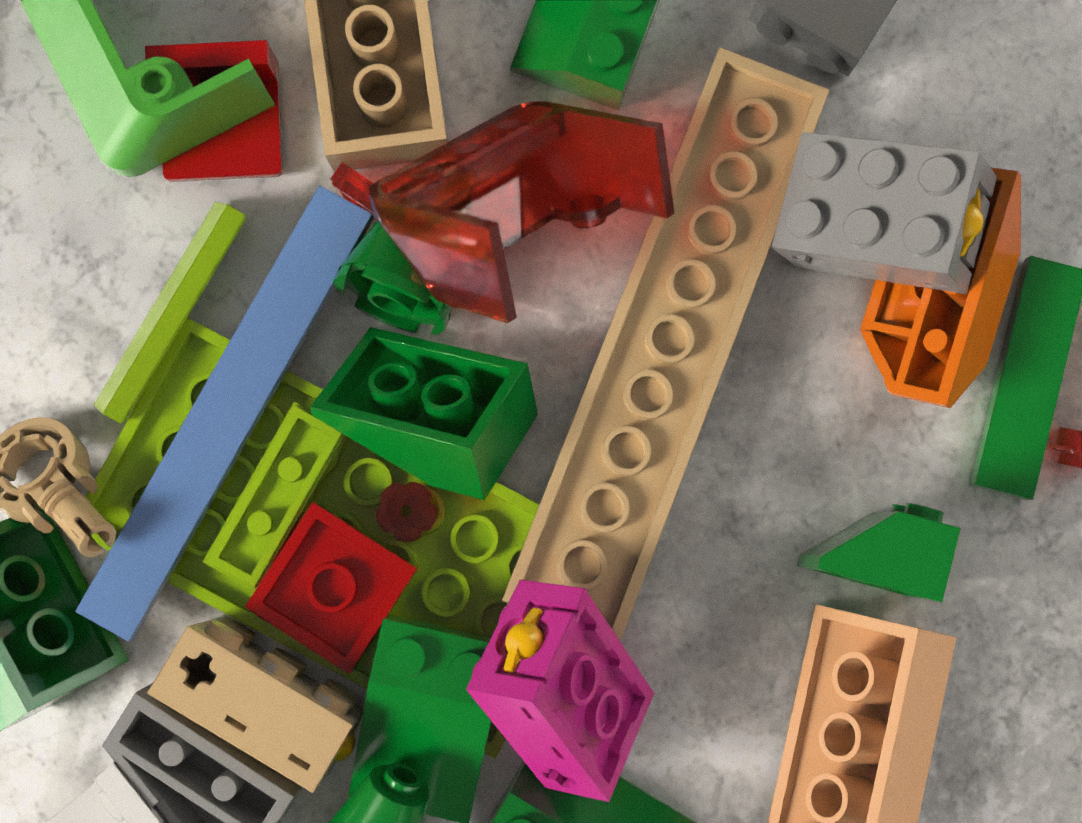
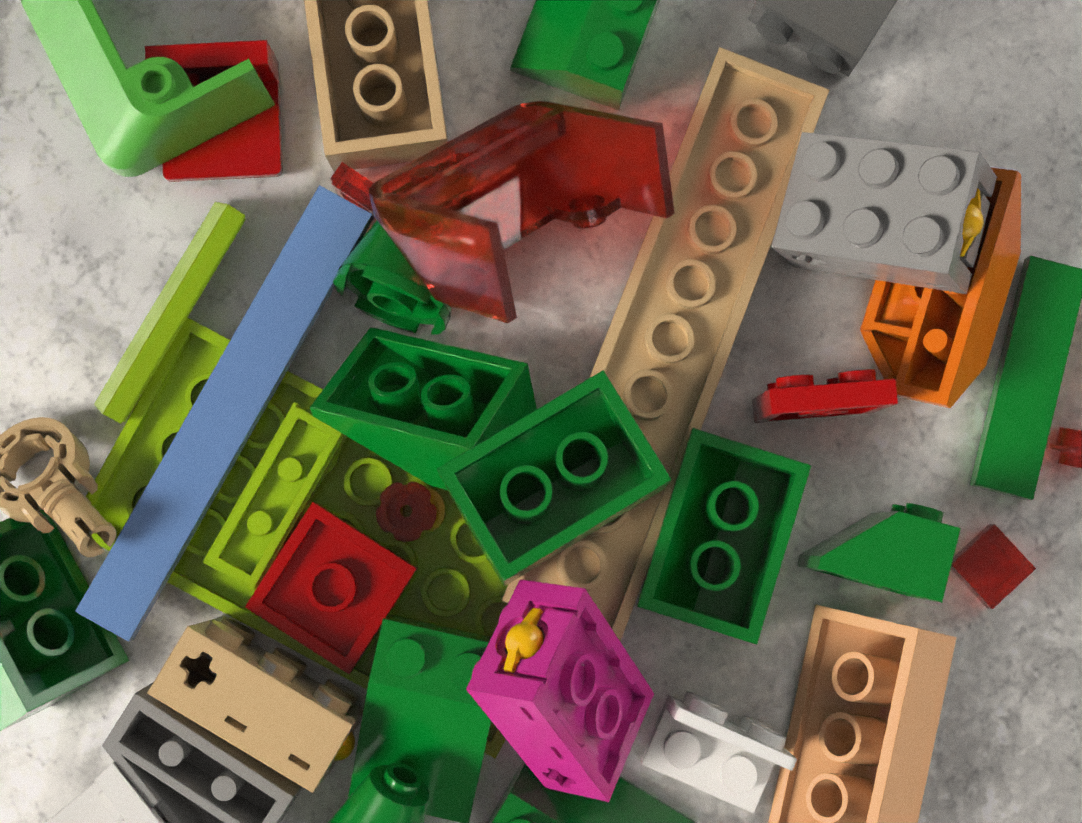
none -> green slope [437,370,672,586]
none -> green slope [636,428,812,645]
none -> white bracket [640,691,797,814]
none -> red plate [752,369,898,423]
none -> clear red tile [951,524,1036,609]

